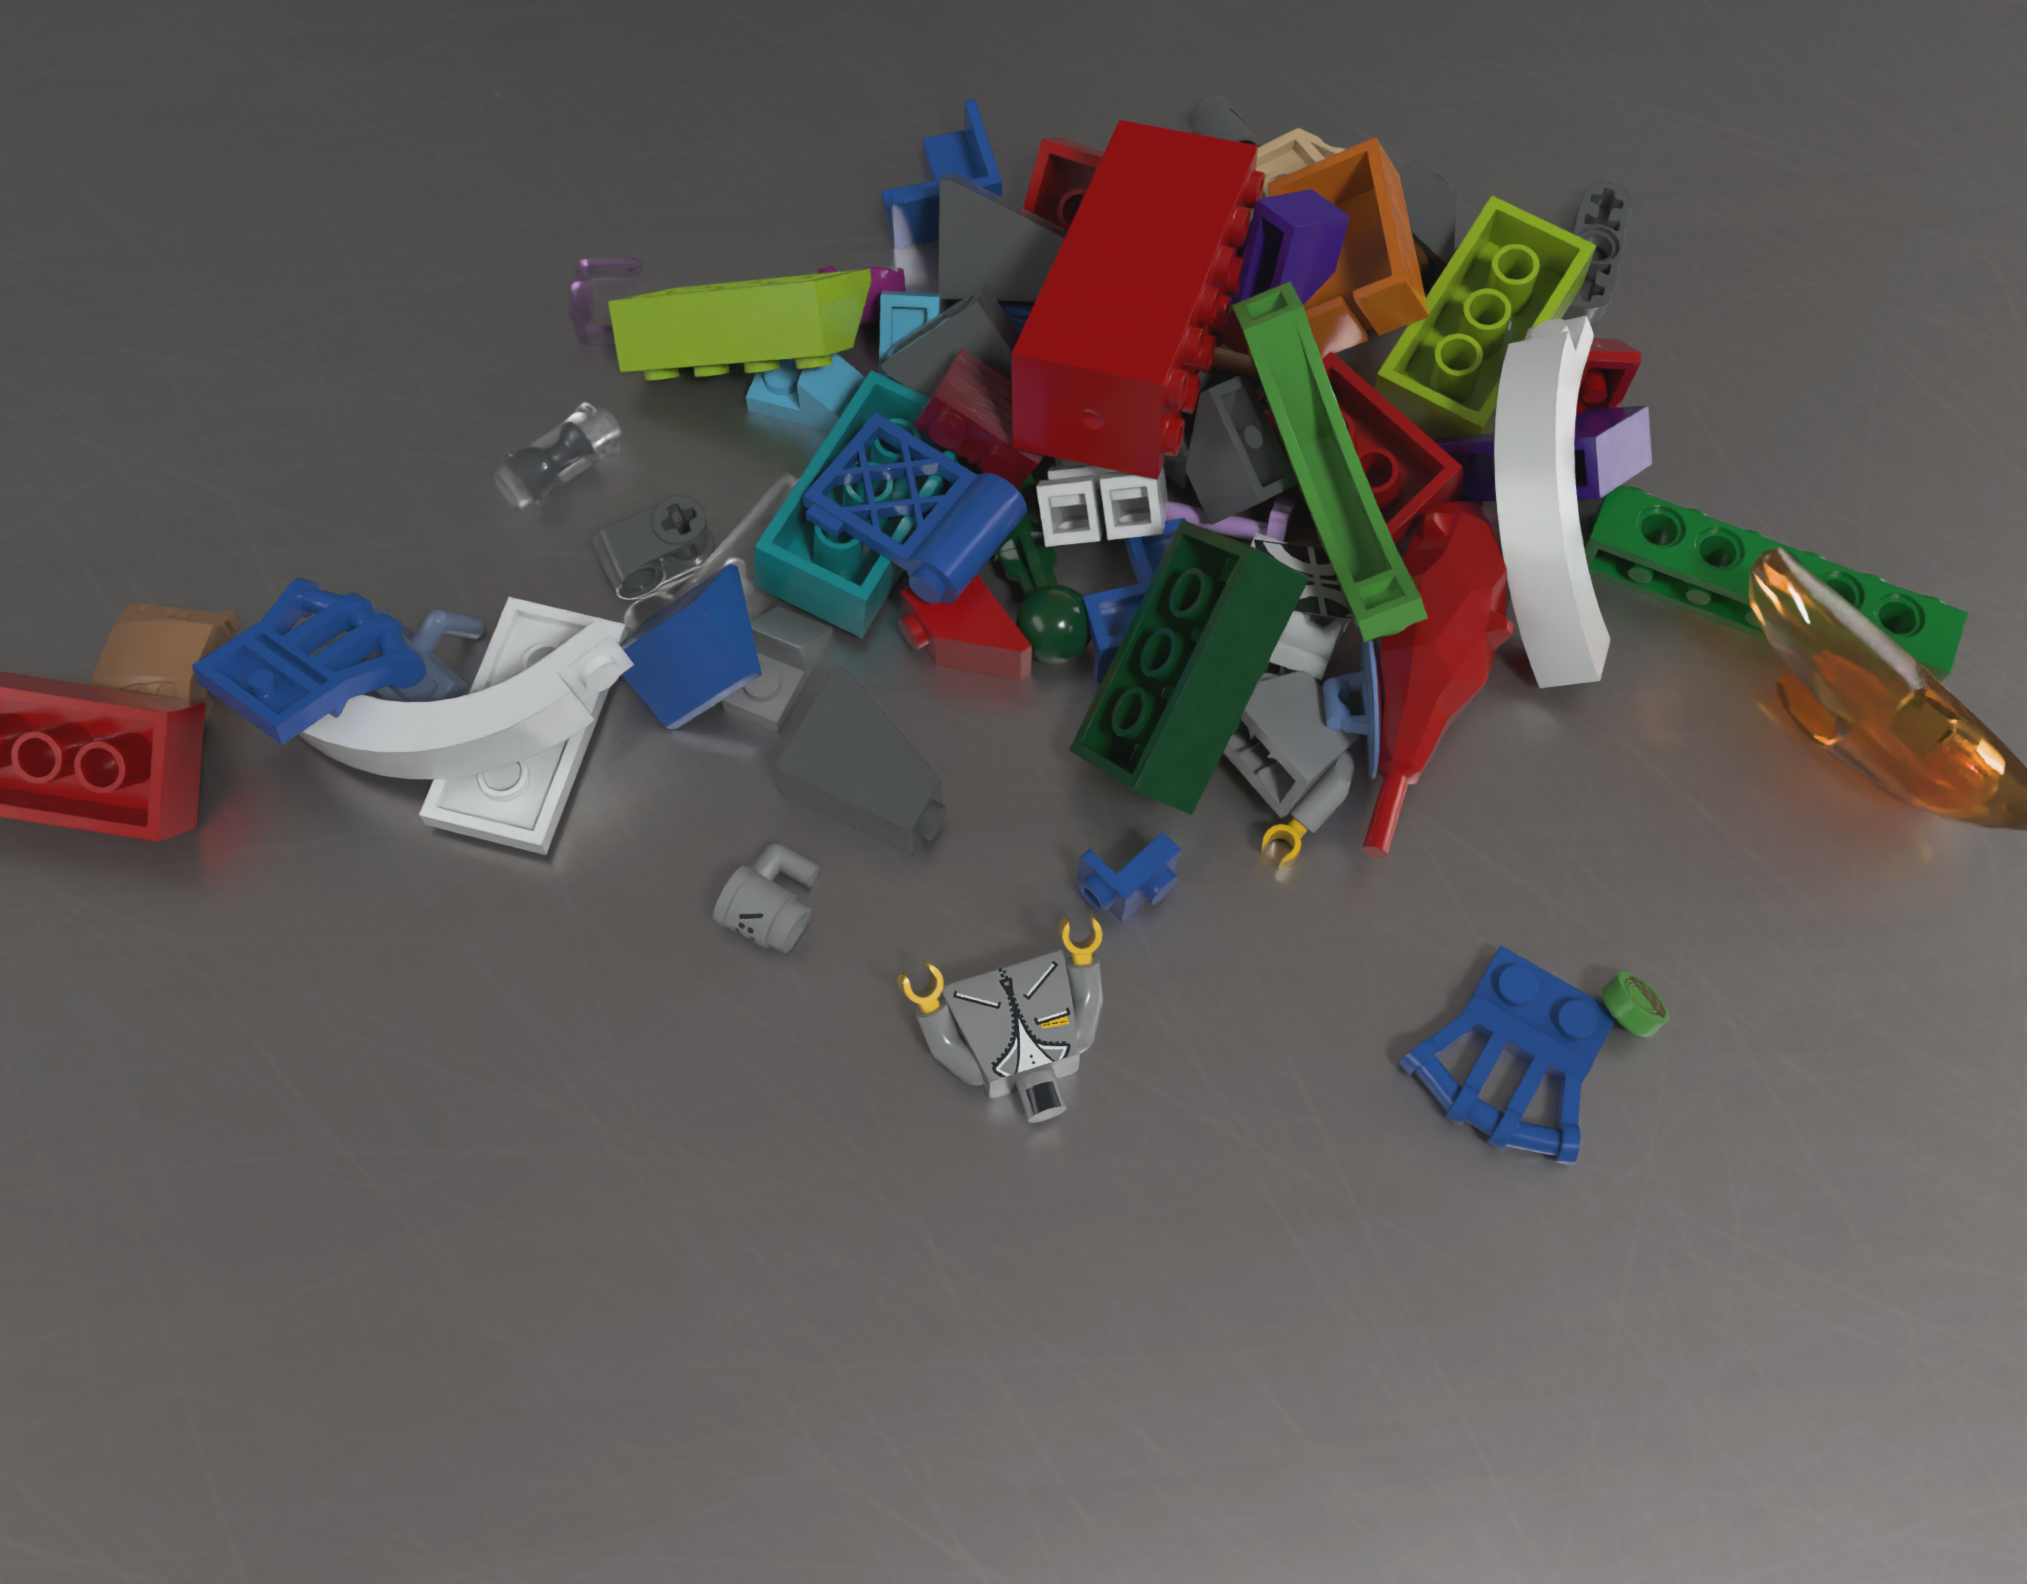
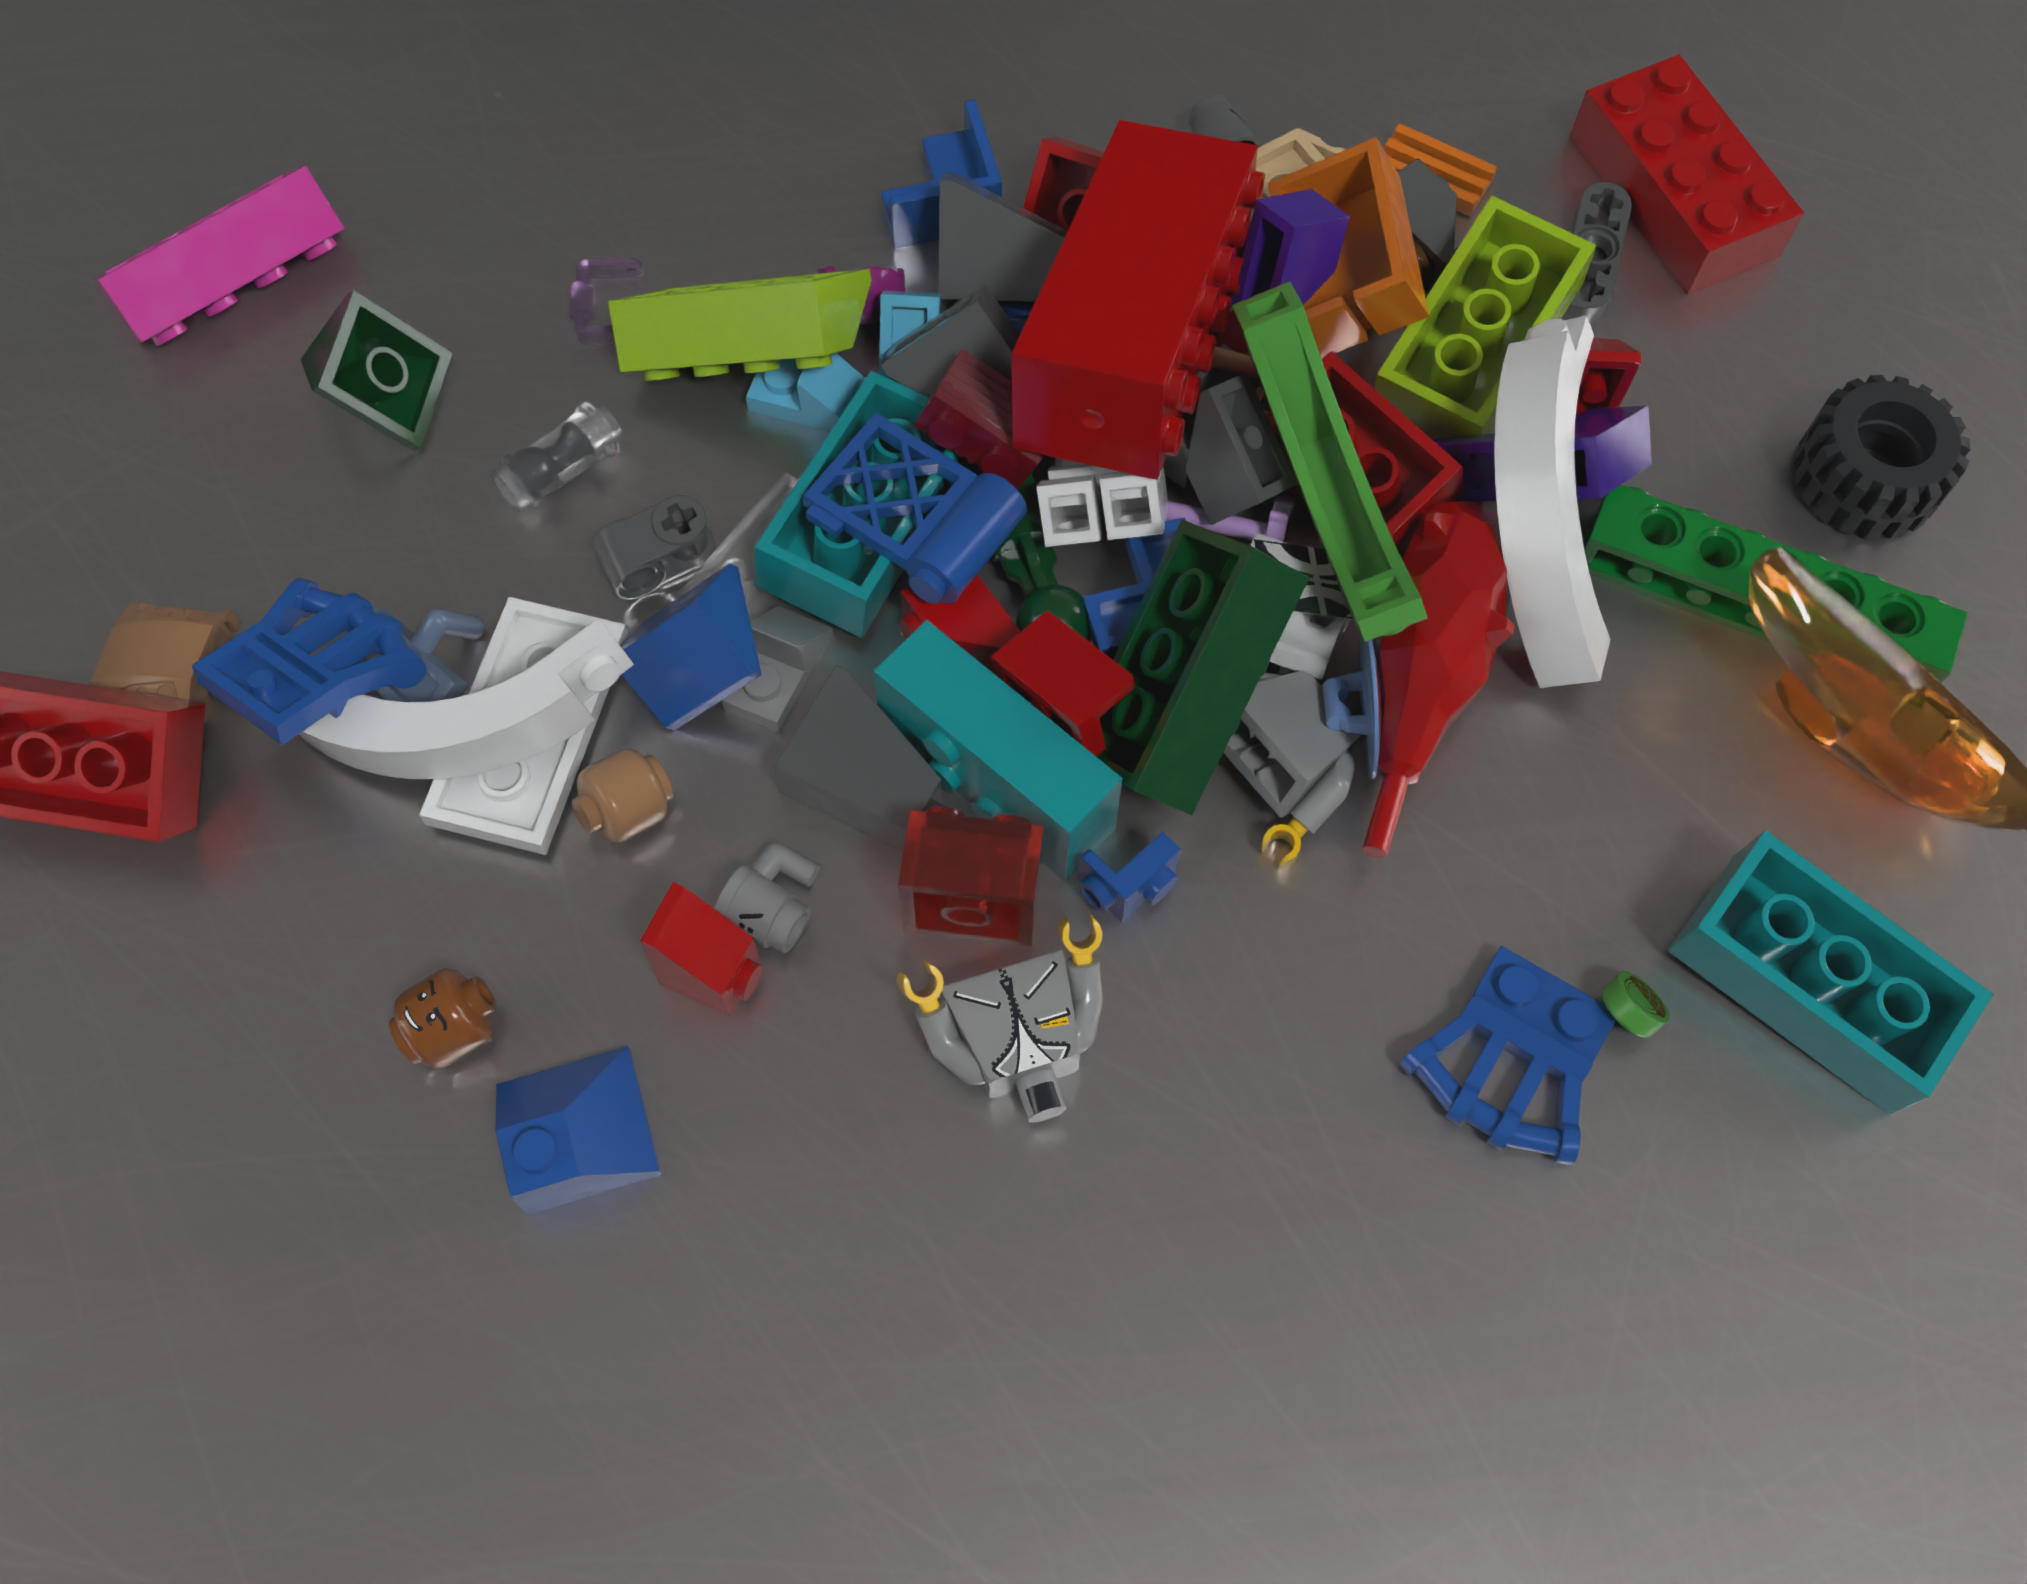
none -> dark pink slope [92,166,345,346]
none -> dark green slope [300,290,453,452]
none -> dark orange head [389,968,497,1068]
none -> blue slope [495,1046,661,1215]
none -> medium nougat head [571,749,673,843]
none -> red slope [640,882,763,1016]
none -> teal brick [873,620,1123,882]
none -> clear red brick [898,806,1044,947]
none -> red panel [990,610,1135,757]
none -> orange tile [1384,123,1497,217]
none -> red brick [1569,54,1804,295]
none -> teal brick [1667,830,1994,1115]
none -> black tyre [1793,375,1971,540]

